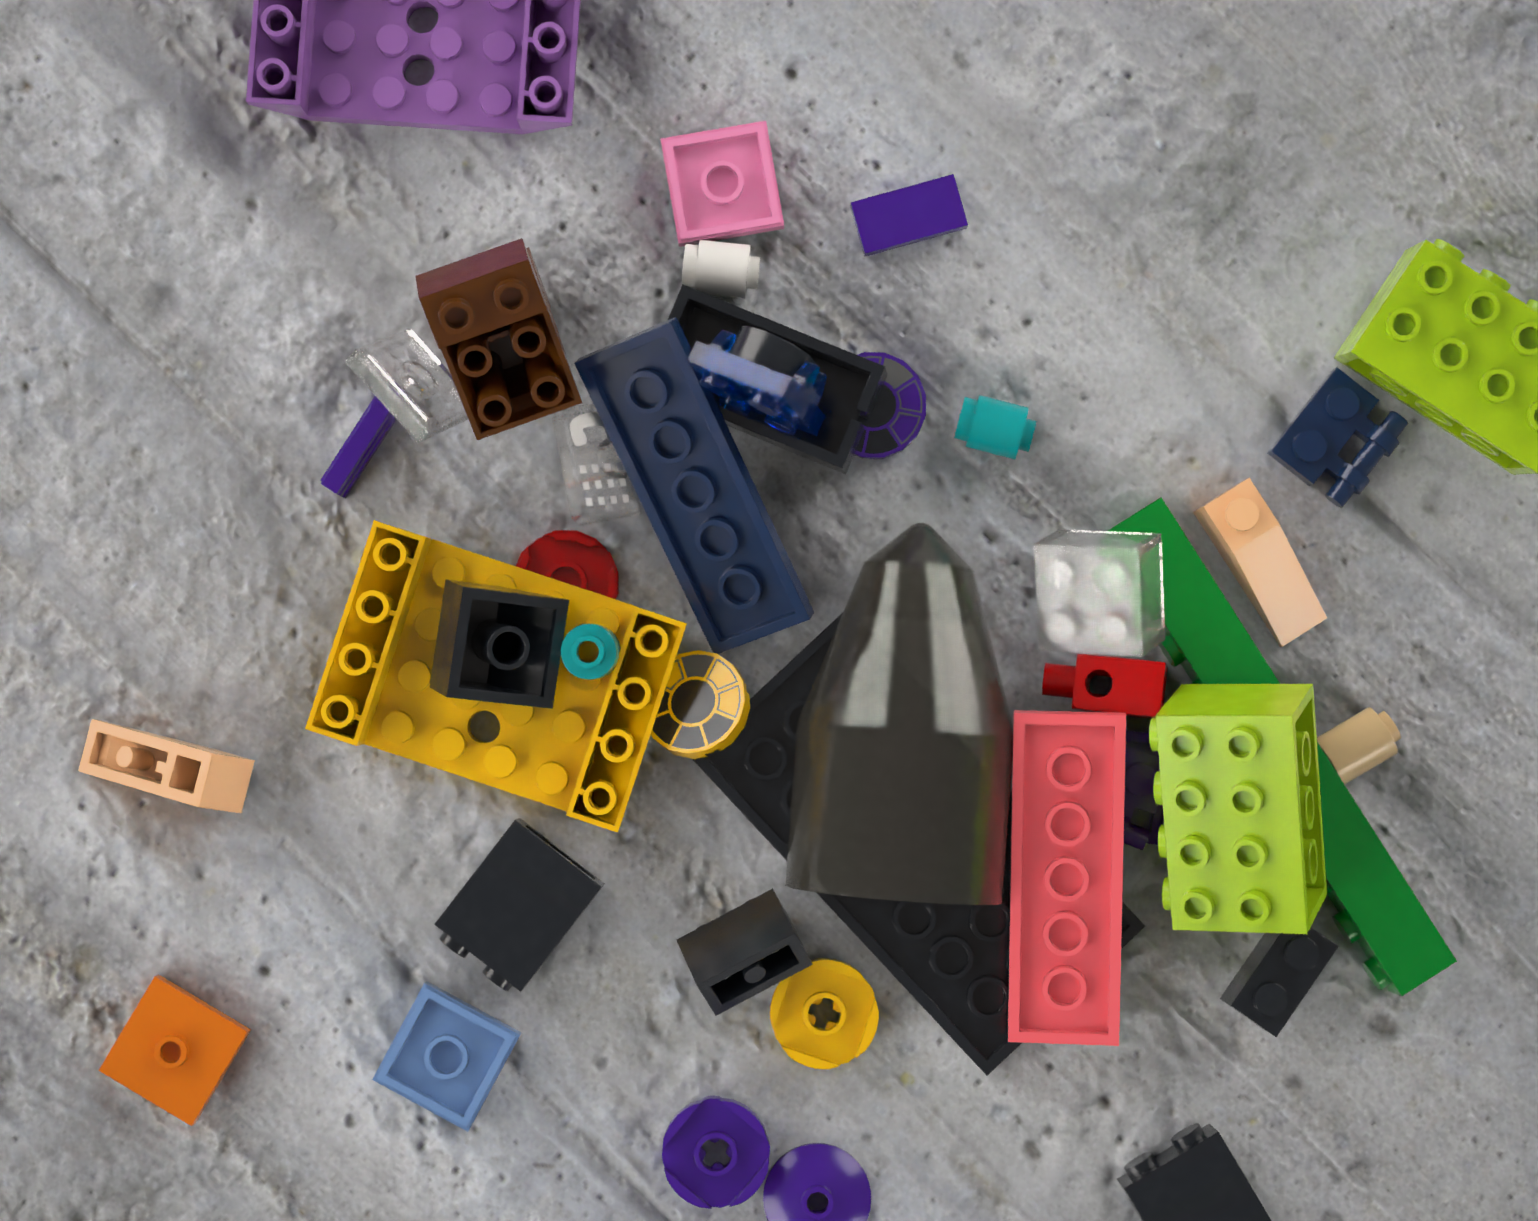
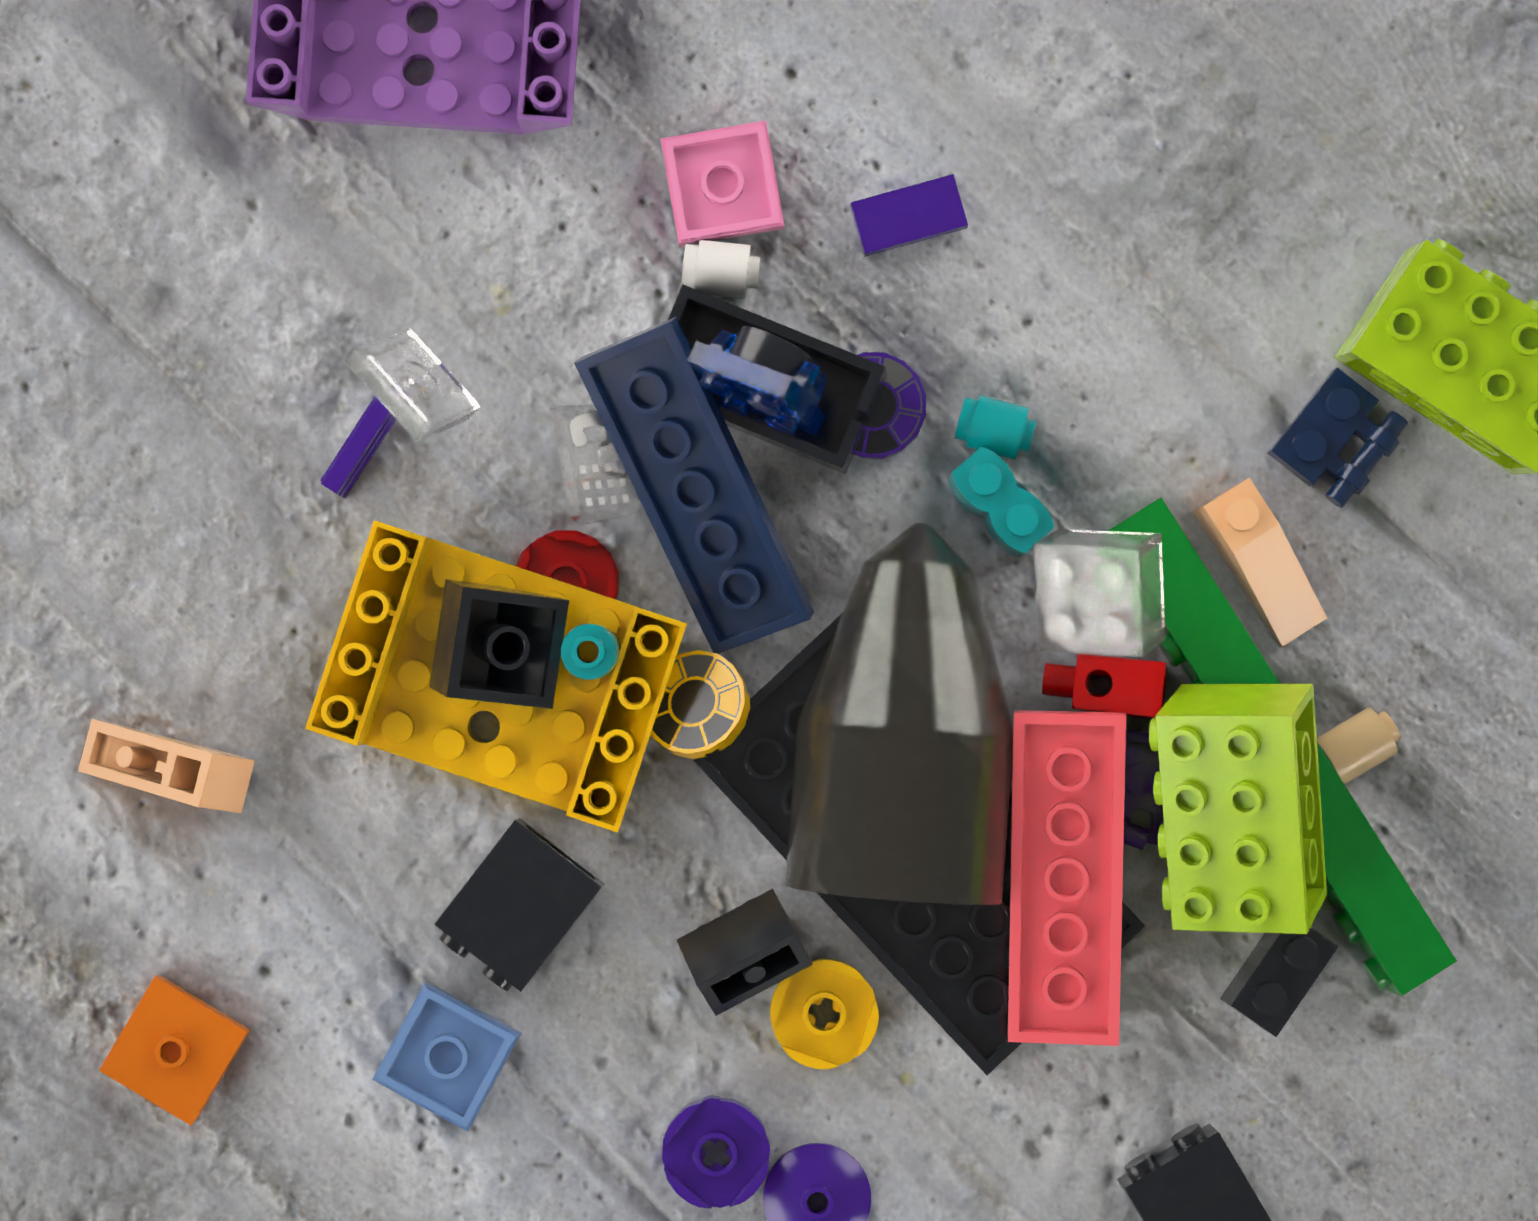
reddish brown brick [415,238,582,440] -> none
none -> teal brick [948,447,1054,558]

